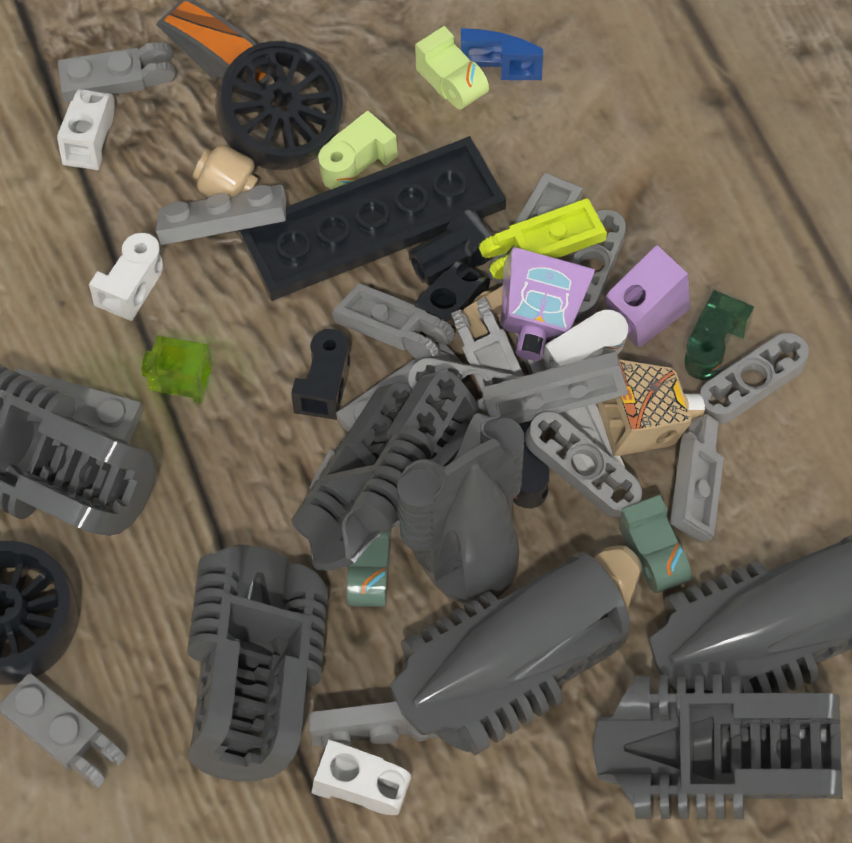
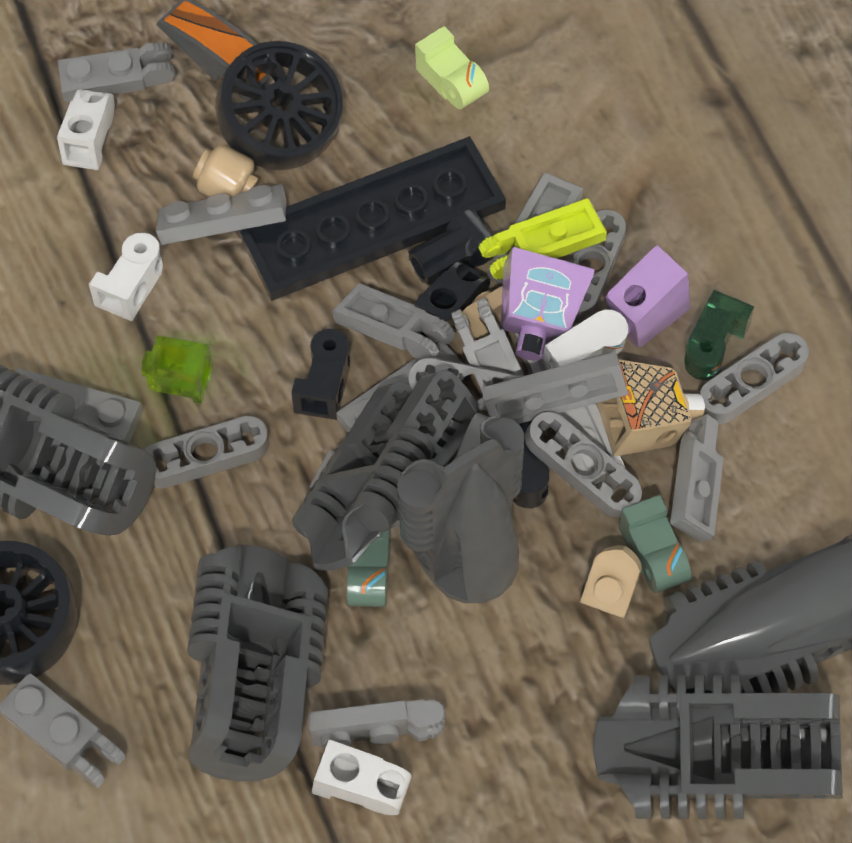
yellowish green leg [318,110,398,189] -> none
dark grey connector [390,552,630,755] -> none
blue slope [461,28,543,80] -> none
none -> light grey beam [144,416,269,488]

